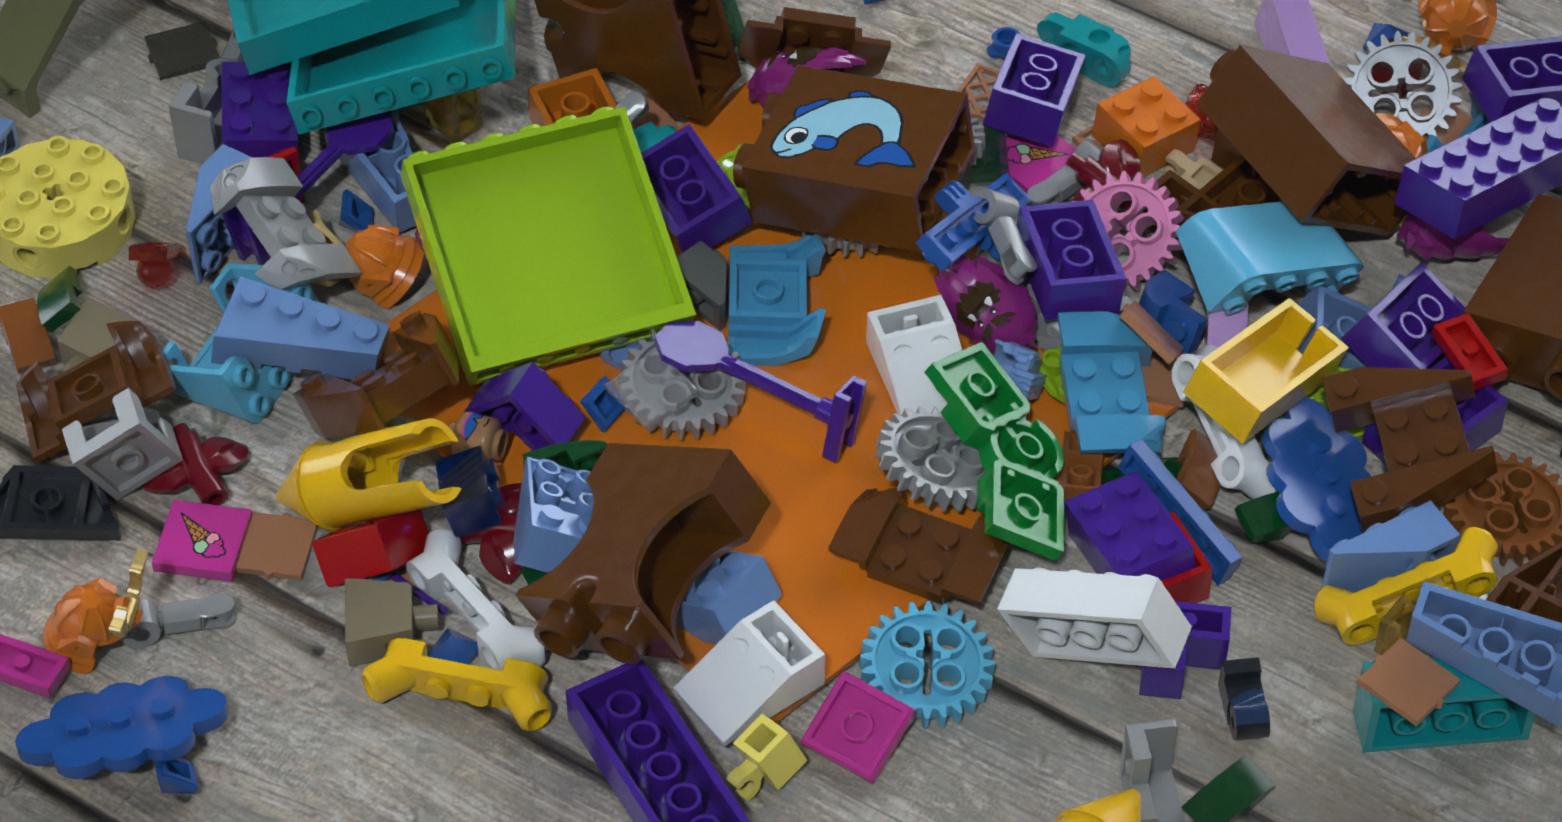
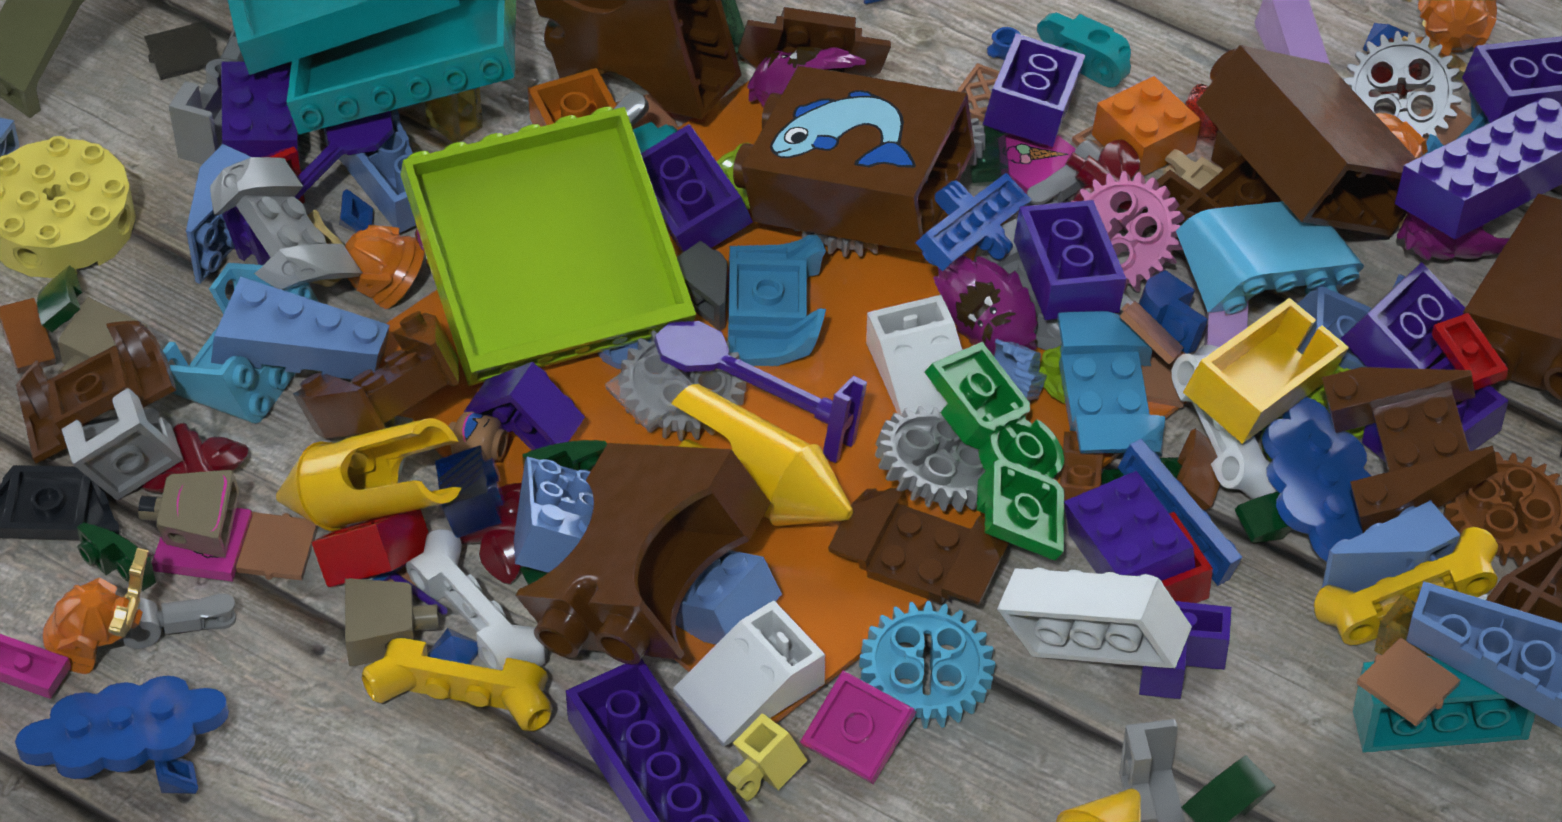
clear red tile [129,242,181,289] -> none
blue slope [580,376,626,432] -> none
light grey piece [973,188,1037,285] -> none
black leg [1218,657,1270,740] -> none
none -> dark green slope [77,523,156,591]
none -> dark tan torso [138,470,240,558]
none -> yellow piece [659,384,853,526]

